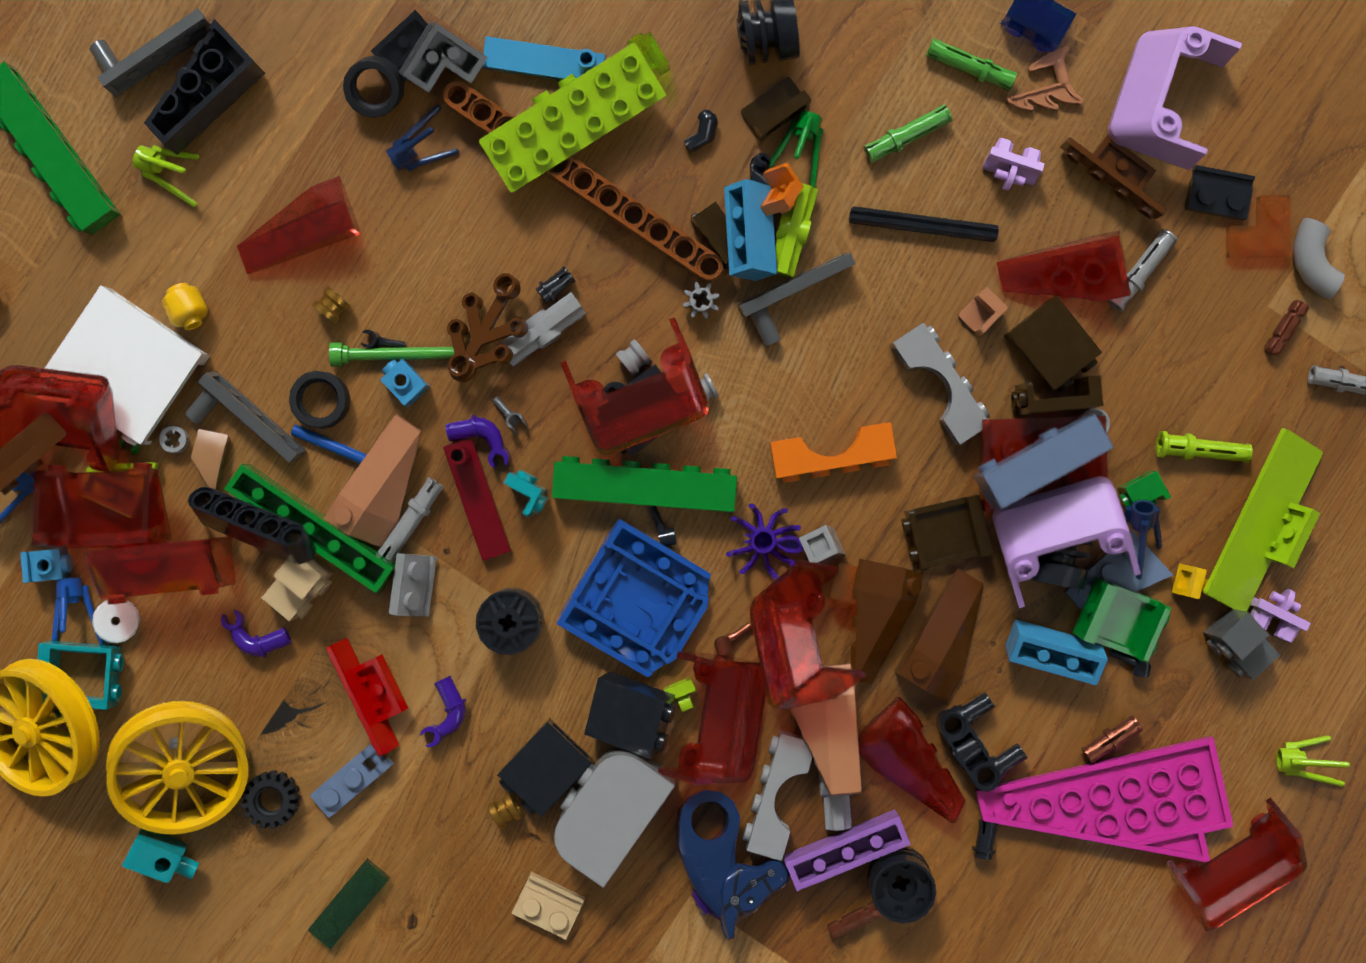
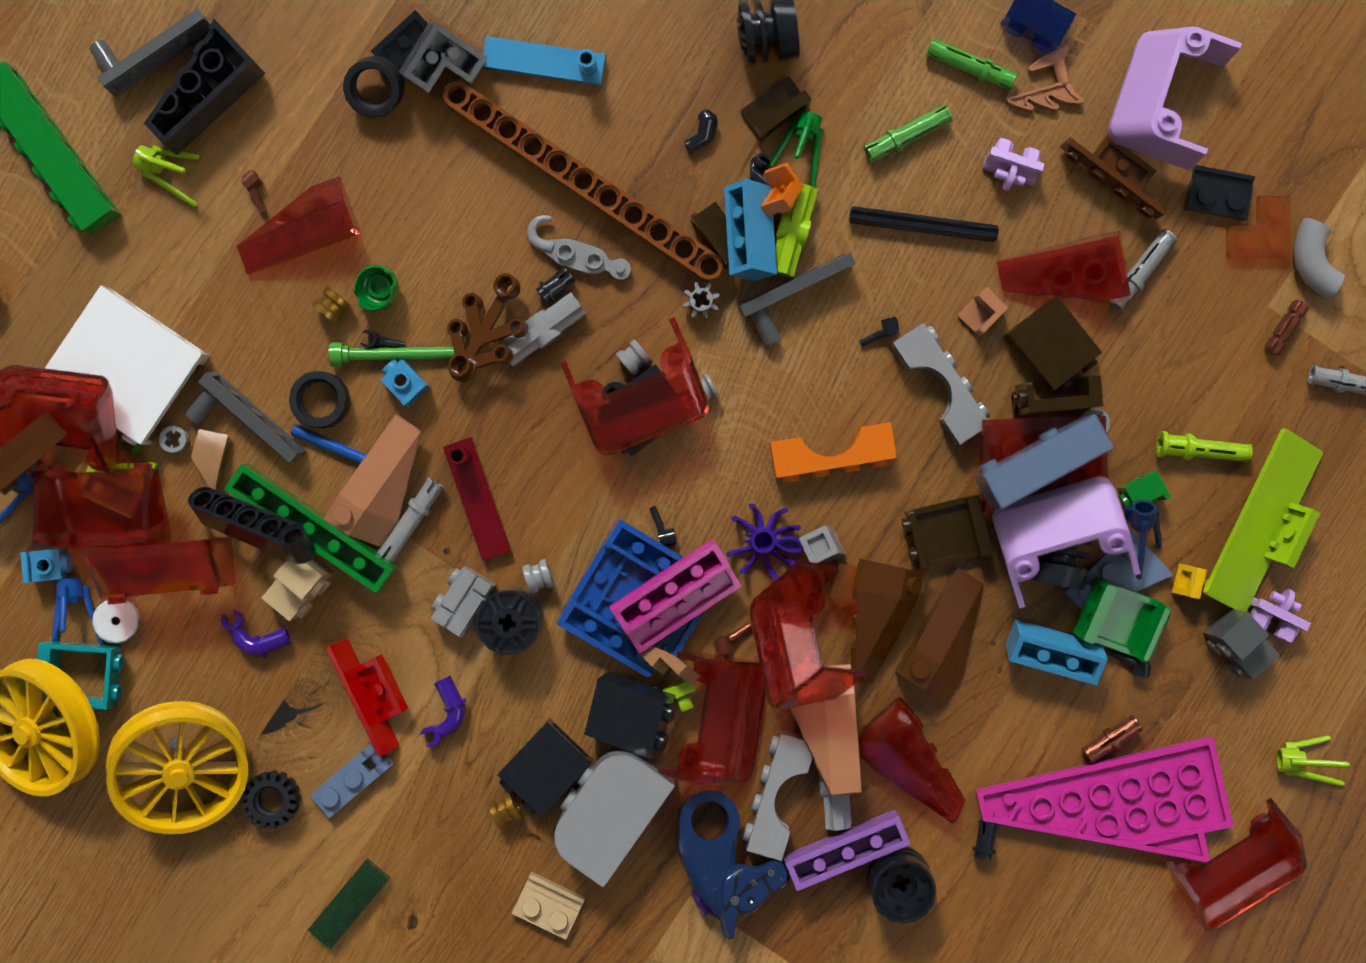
teal torso [122,829,199,883] -> none
yellow head [162,283,208,330] -> none
dark blue plant [386,105,459,172] -> none
light grey plate [389,553,437,617] -> none
dark purple piece [446,415,511,468] -> none
lime bracket [479,43,666,192] -> none
dark grey hand [493,397,528,436] -> none
teal bracket [504,470,548,517] -> none
green brick [552,456,737,512] -> none
clear neon green bracket [626,32,670,76] -> none
copper axle [827,901,883,940] -> none
black piece [936,692,1028,791] -> none
none -> copper hand [241,170,267,214]
none -> green hair [353,264,400,312]
none -> light grey brick [430,565,496,638]
none -> light grey wheel [522,559,555,594]
none -> light grey piece [527,215,631,280]
none -> dark pink brick [609,539,741,653]
none -> medium nougat slope [637,646,700,685]
none -> black hand [859,317,899,347]

